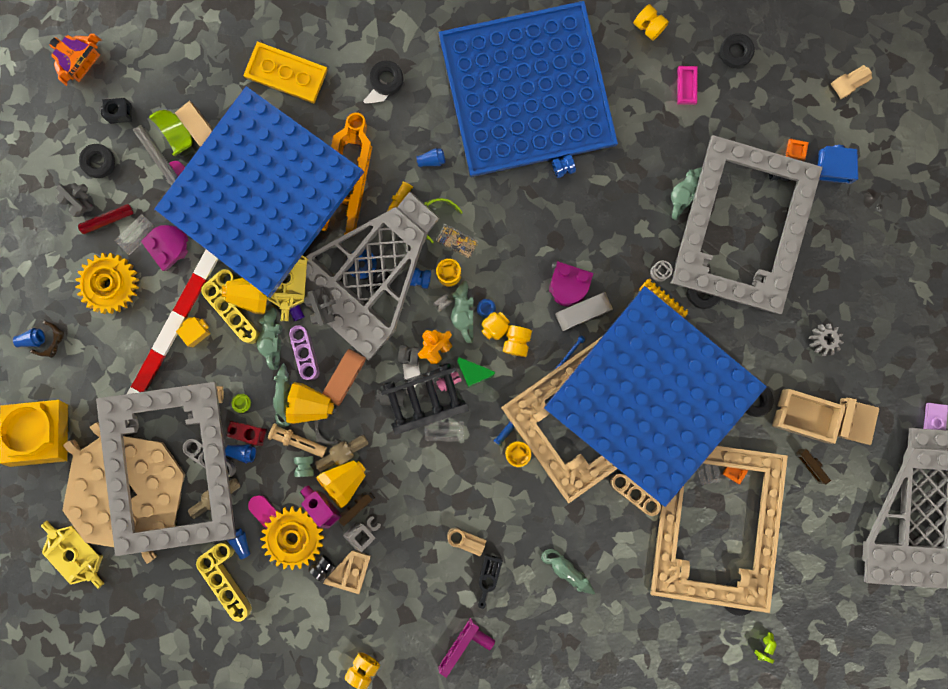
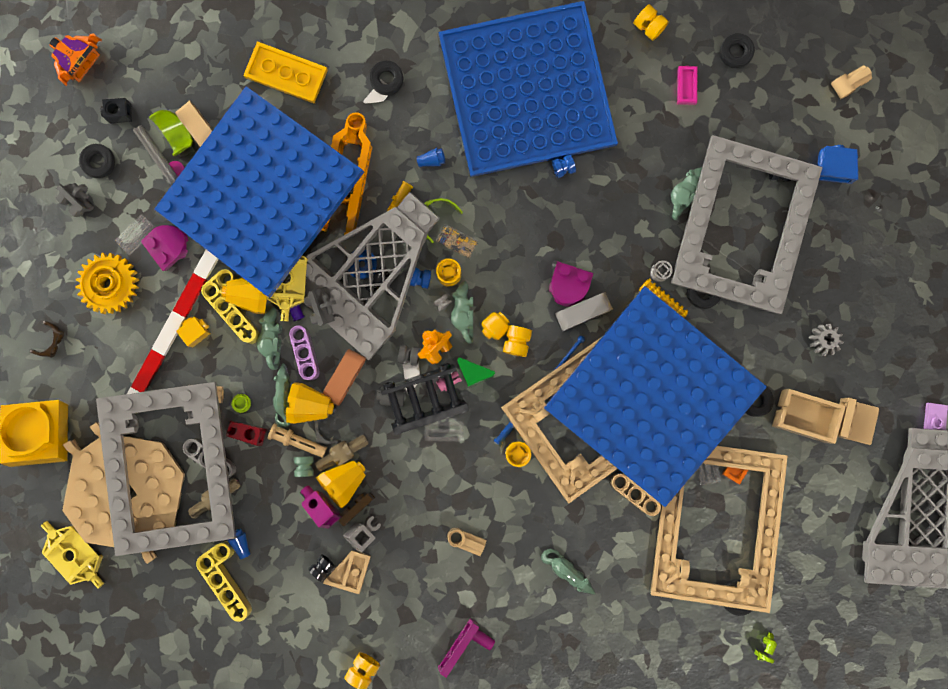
blue cone [13,328,45,347] -> none
dark red axle [78,204,134,234] -> none
blue cone [225,444,256,464] -> none
dark pink tile [248,495,277,529] -> none
yellow gear [260,506,324,570] -> none
blue plate [477,299,496,318] -> none
black piece [478,554,503,609] -> none
orange tile [785,139,809,161] -> none
dark brown plate [796,449,831,485] -> none

